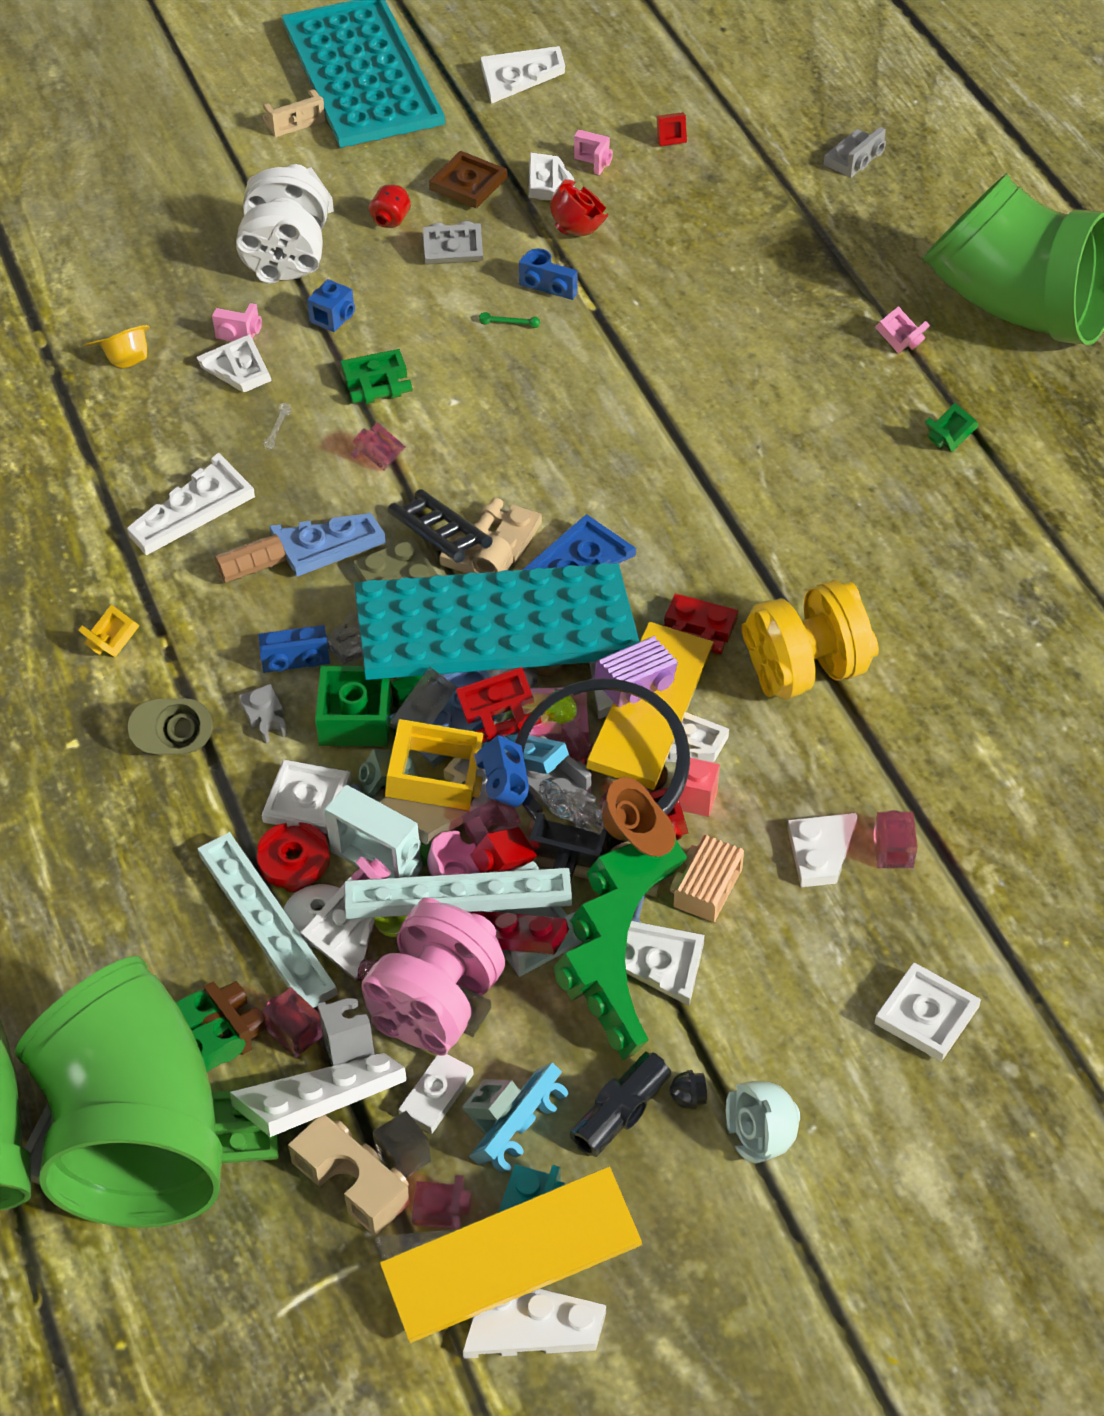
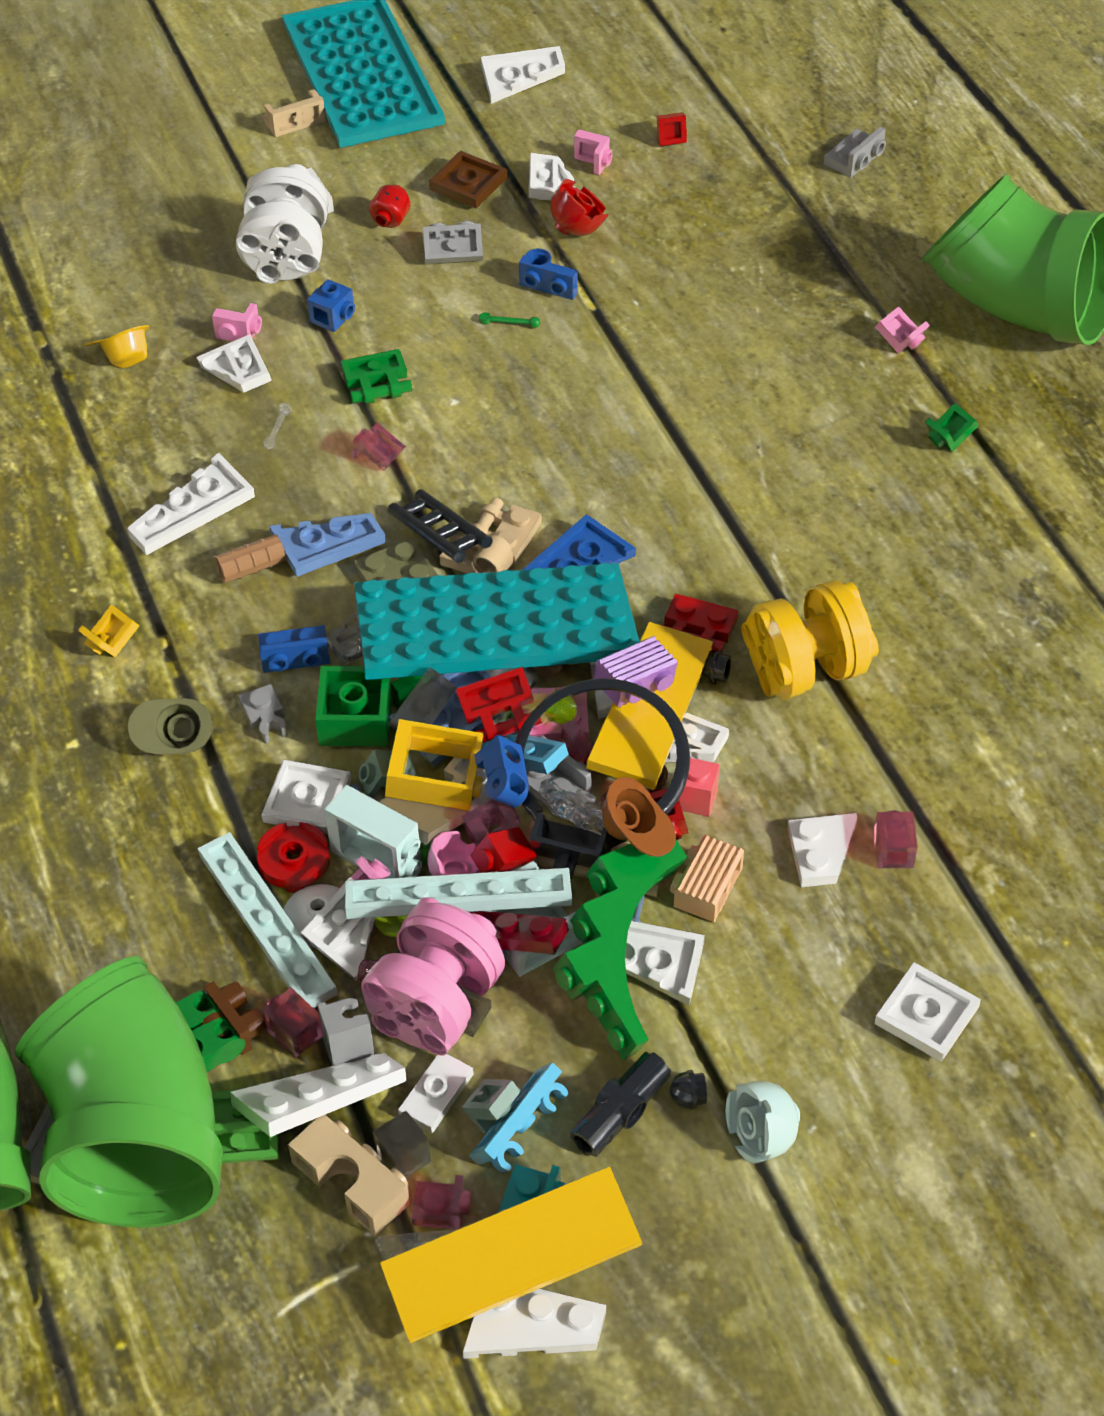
none -> black plate [705,651,731,684]

